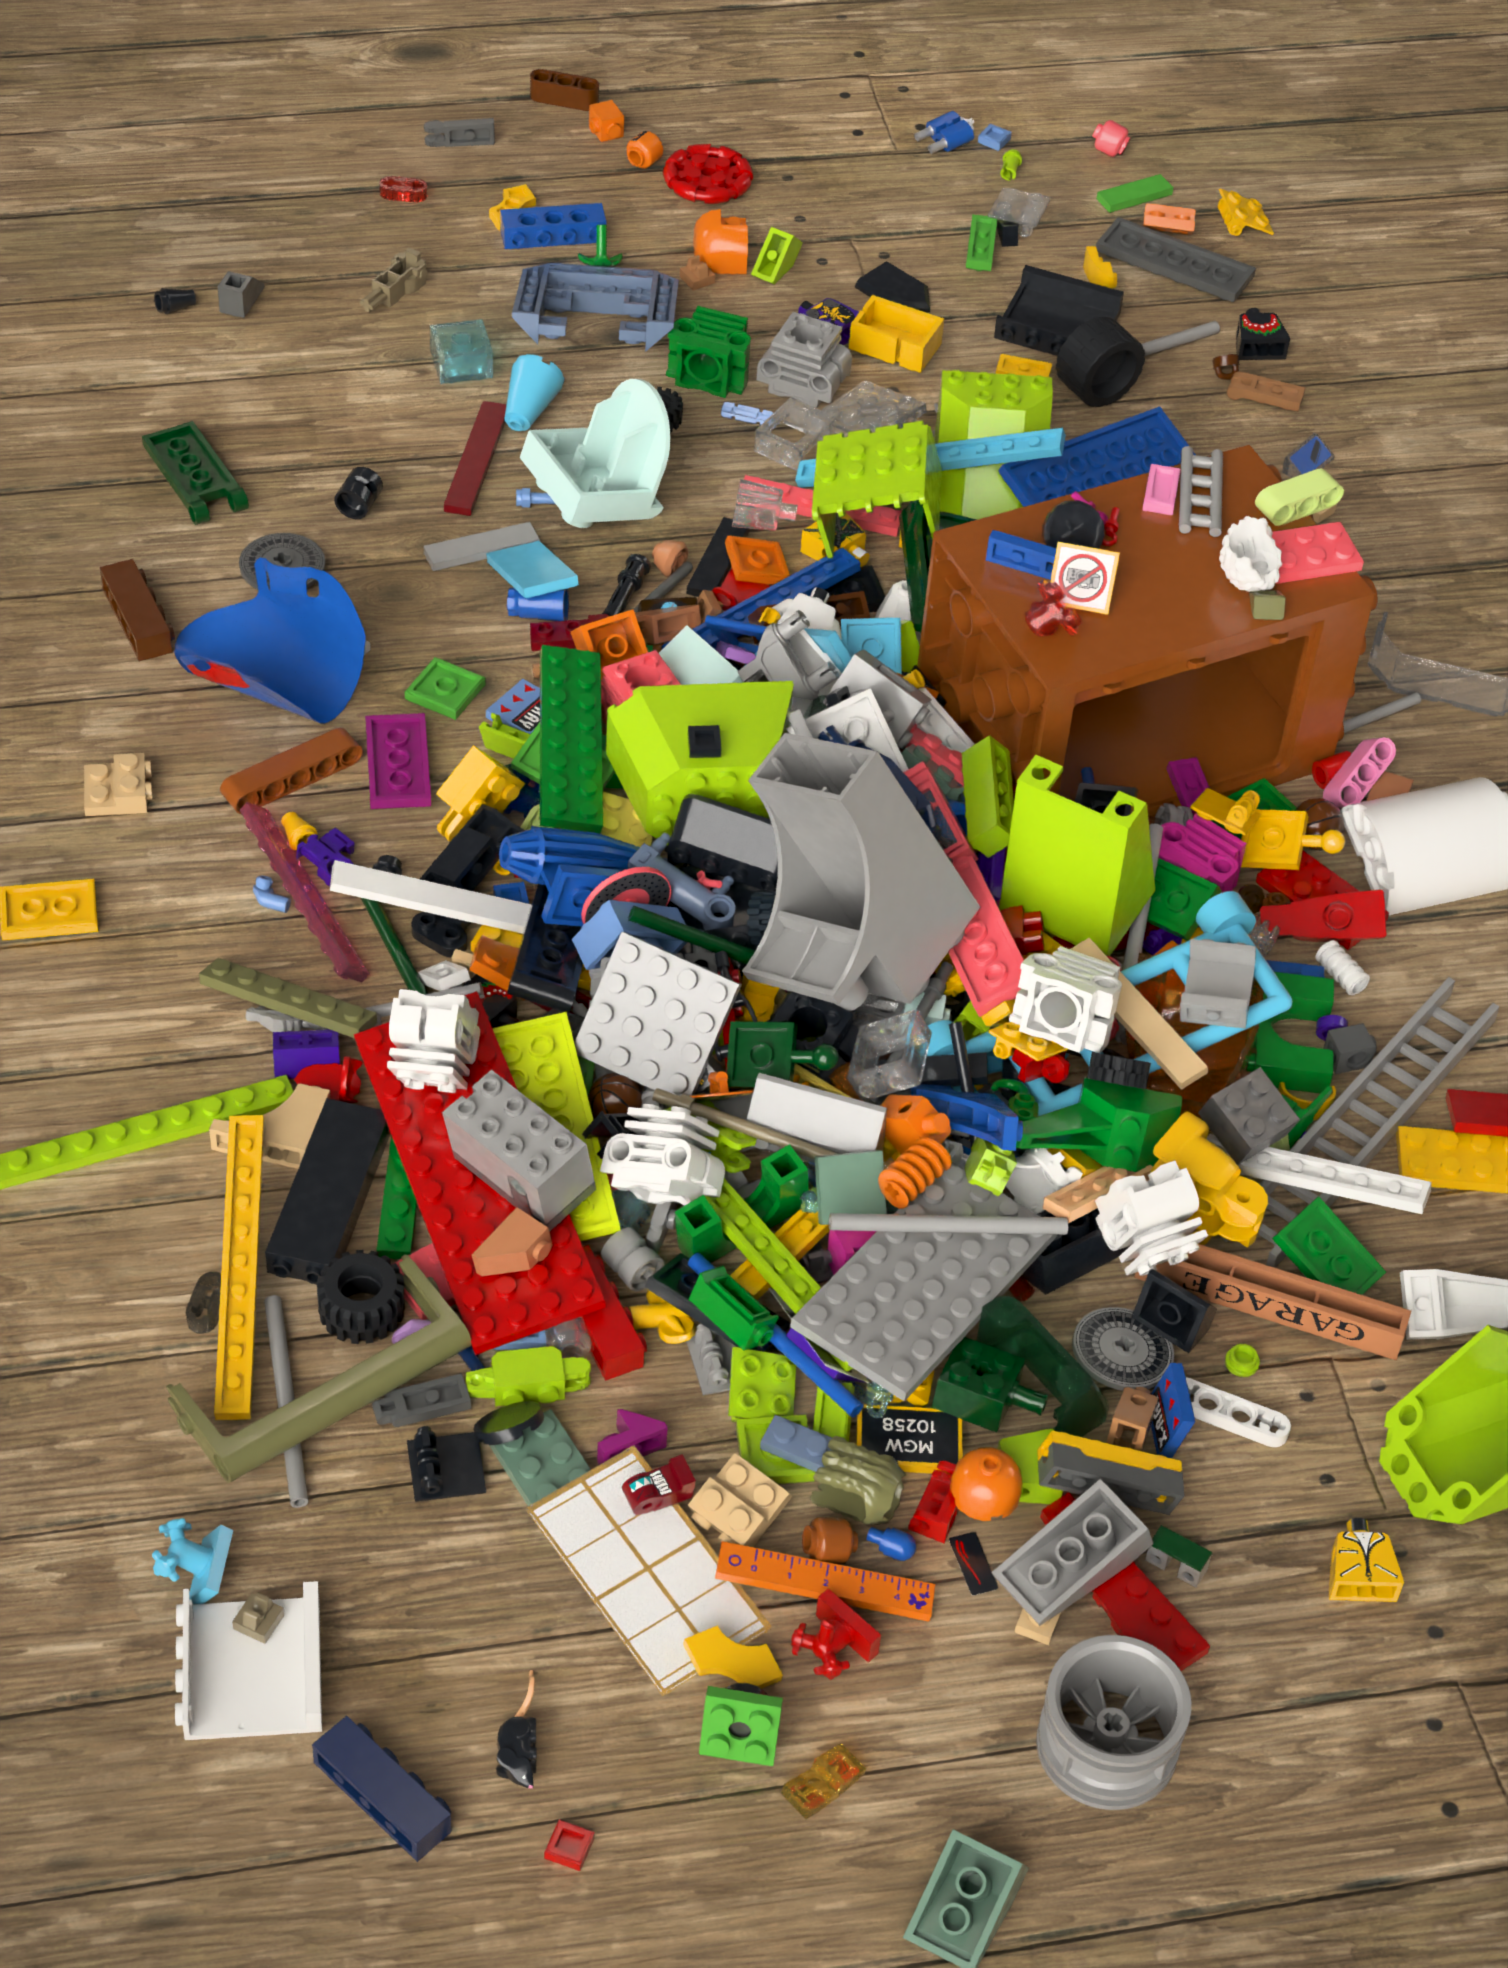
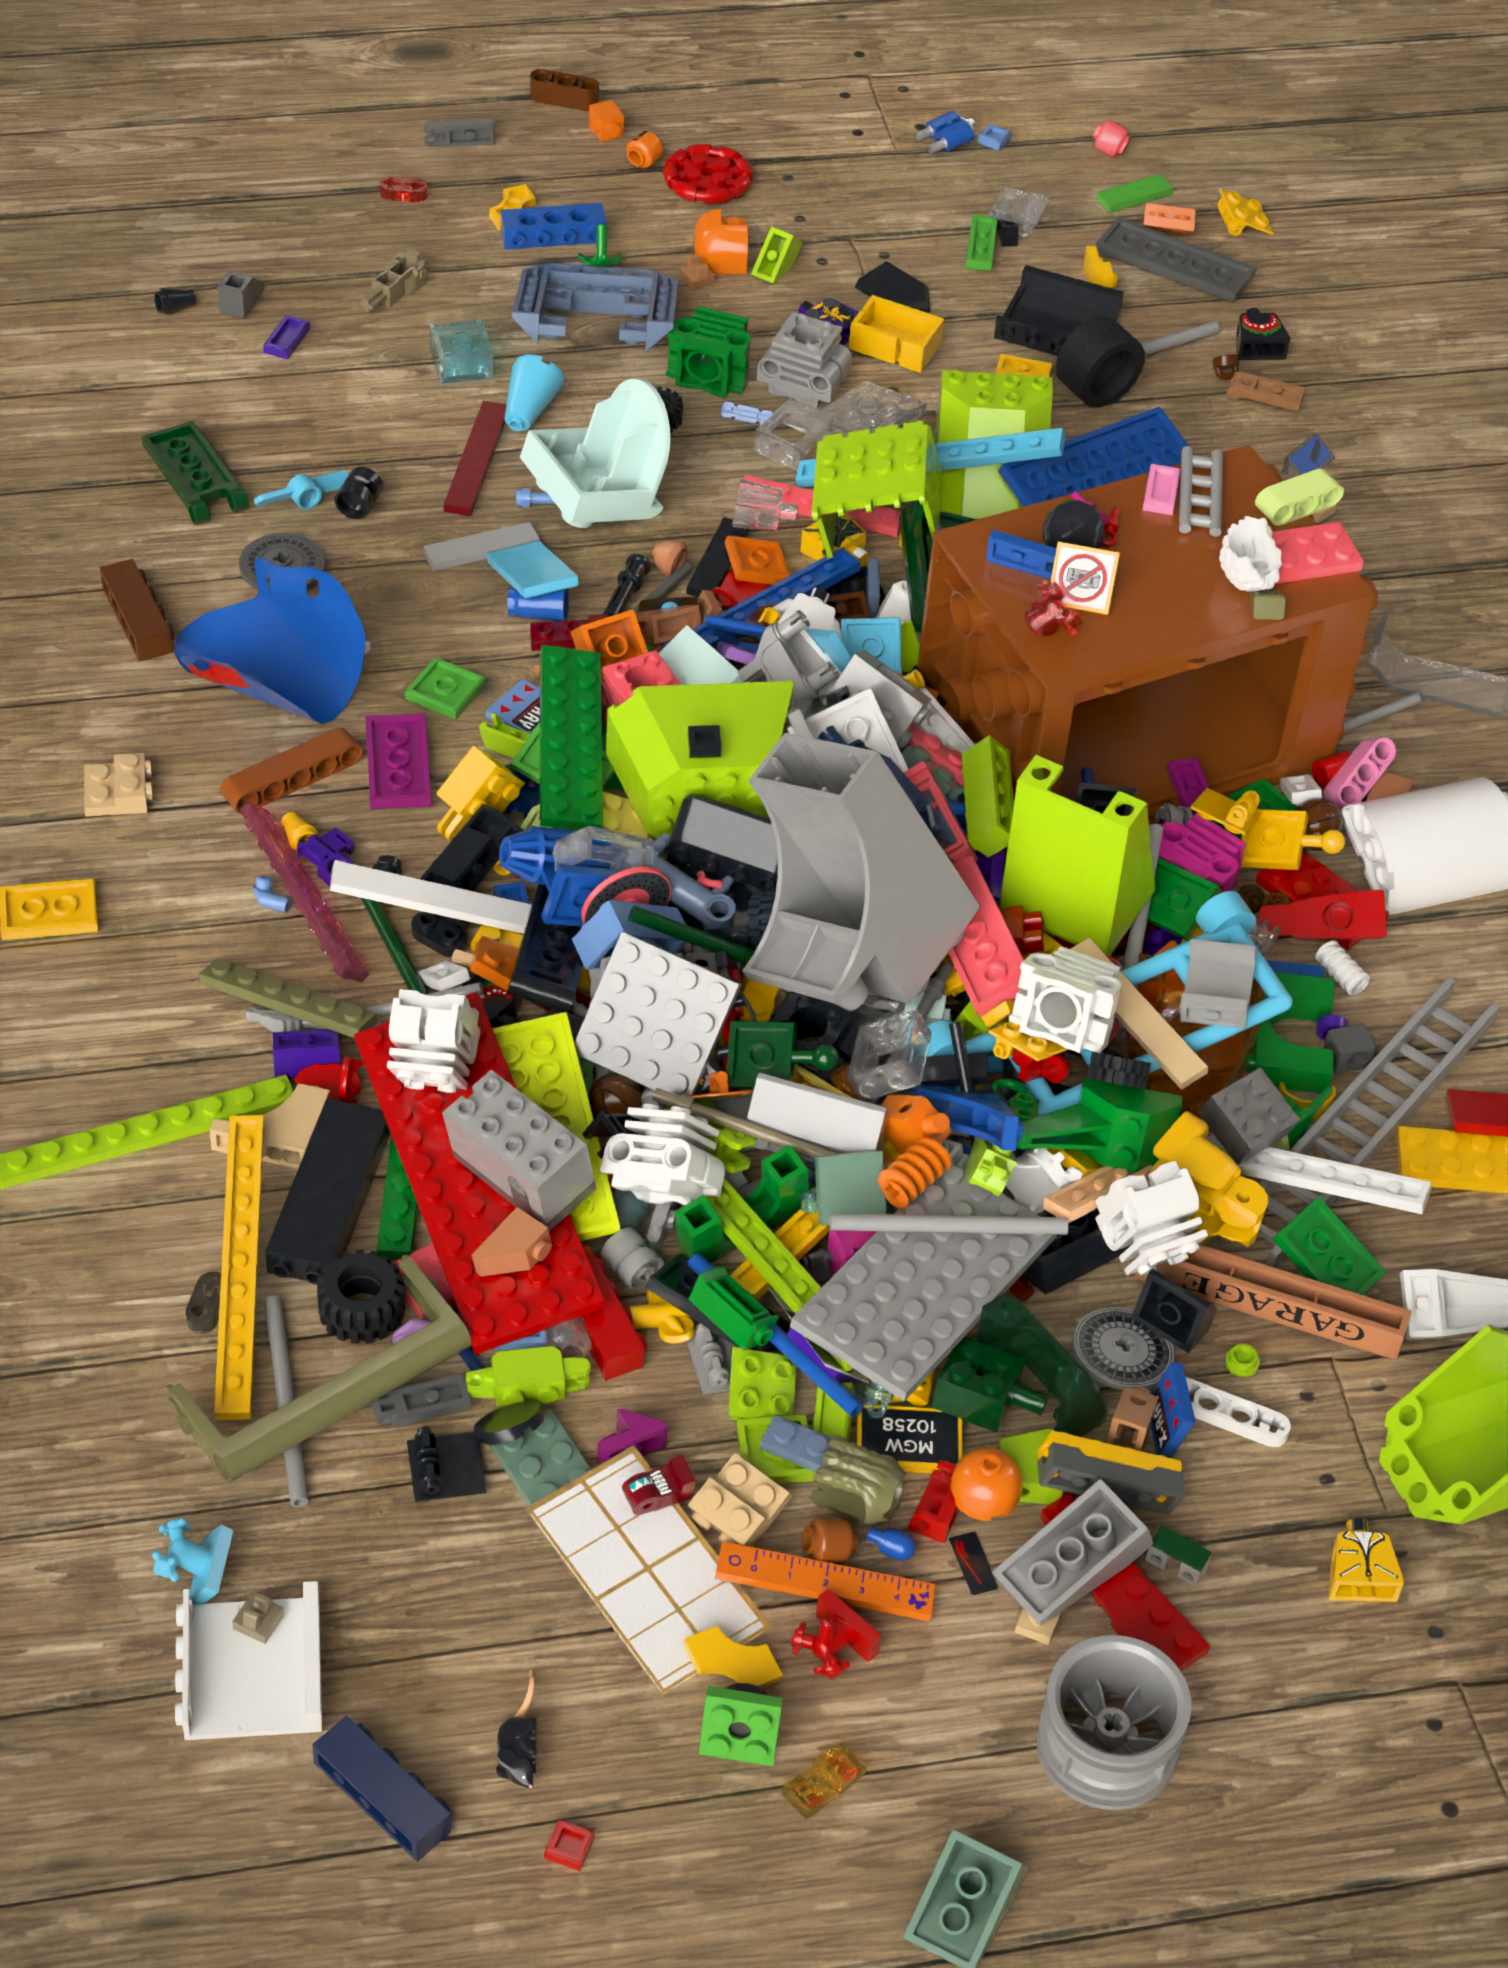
lime pin [1000,149,1022,181] -> none
none -> medium azure piece [254,470,349,510]
none -> dark purple tile [263,315,310,359]
none -> clear window [553,826,654,872]
none -> sand blue tile [866,558,880,618]
none -> white plate [1280,774,1322,806]

